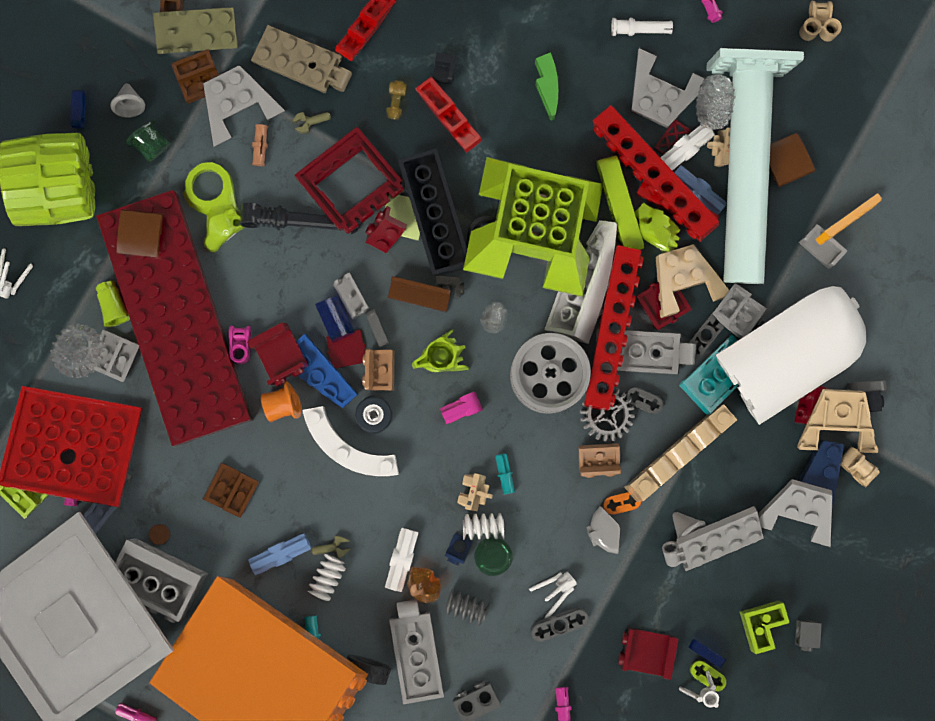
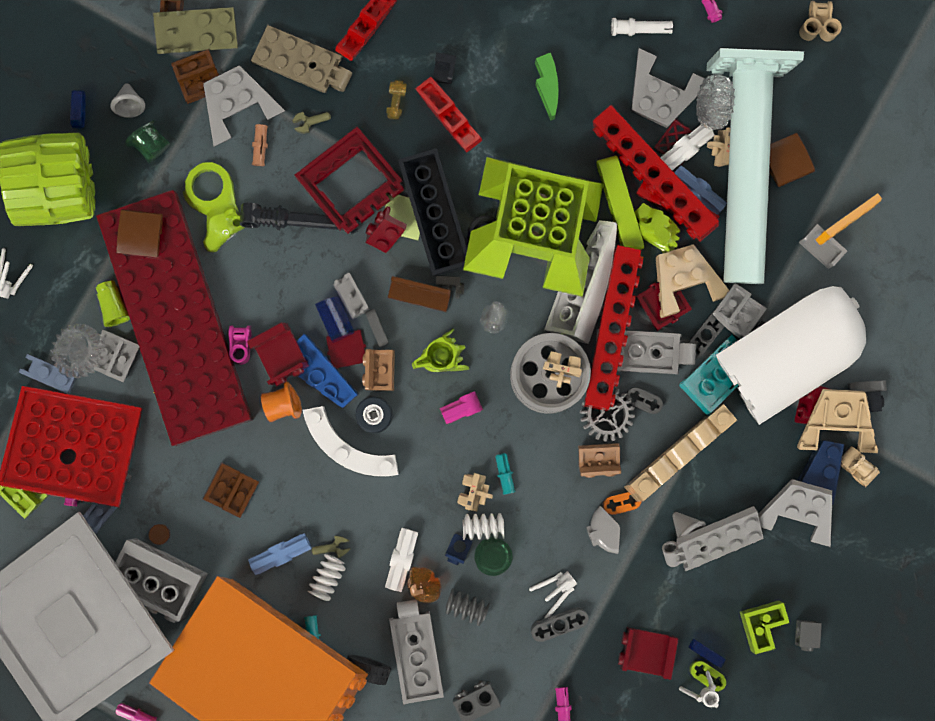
none -> sand blue hinge [19,354,77,394]
none -> tan hips [543,352,582,388]

